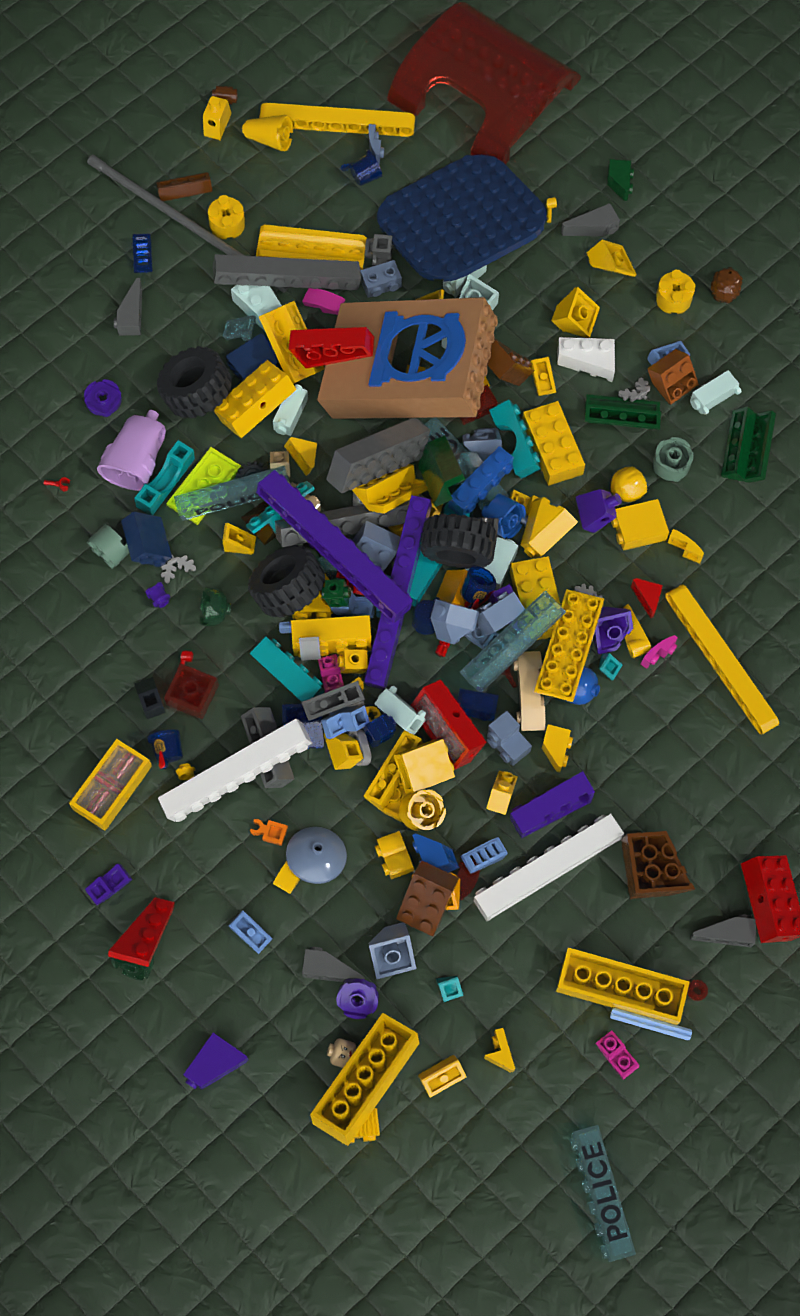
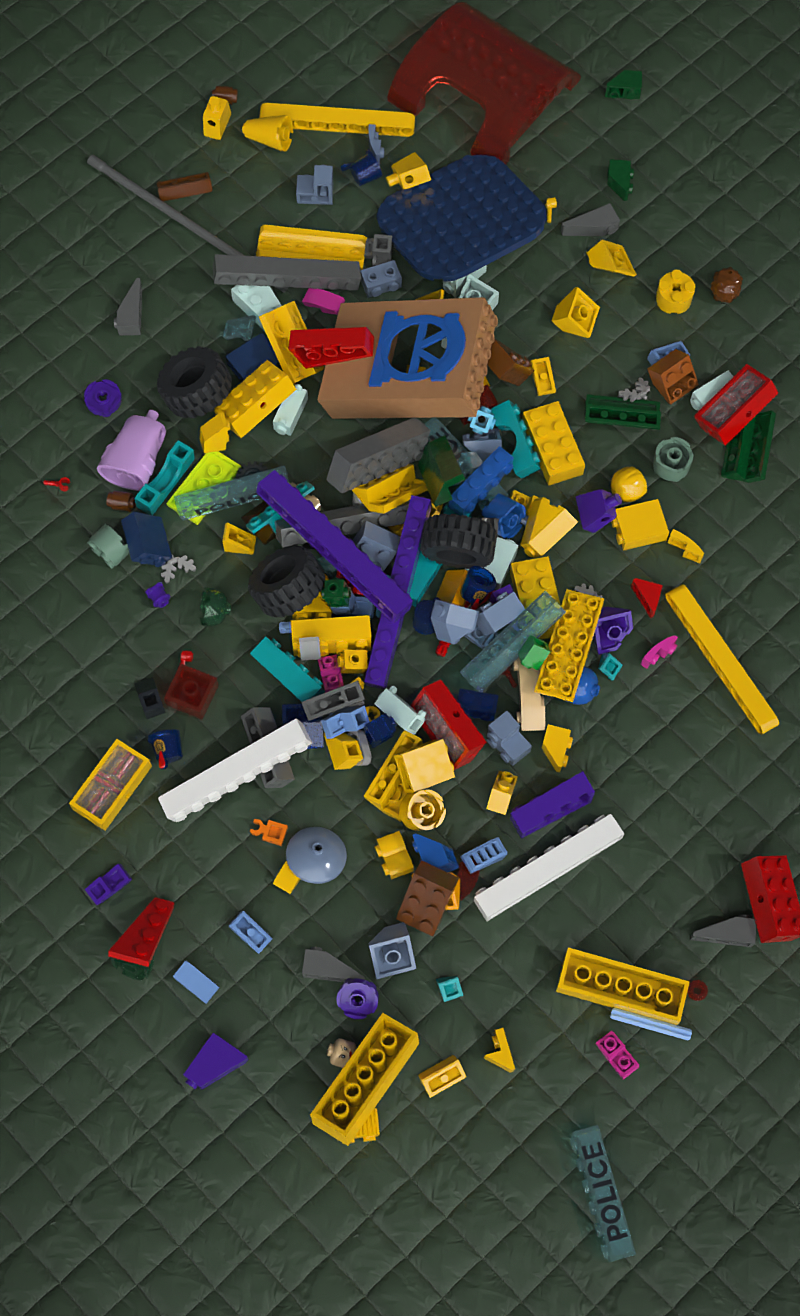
clear blue slope [132,234,153,273] -> none
yellow plate [176,763,195,780] -> none
yellow brick [208,195,245,239] -> none
tan slope [270,451,290,478] -> none
yellow slope [284,437,317,476] -> none
white wedge [557,337,615,382] -> none
reddish brown wedge [621,831,695,899] -> none
yellow piece [623,604,652,658] -> none
none -> reddish brown brick [107,491,136,512]
none -> medium blue slope [173,961,219,1004]
none -> yellow slope [199,412,230,453]
none -> sand blue brick [296,165,334,205]
none -> yellow torso [386,152,431,189]
none -> medium azure brick [467,406,496,434]
none -> green brick [518,635,551,670]
none -> dark green slope [605,70,642,100]
none -> brick [694,364,778,445]

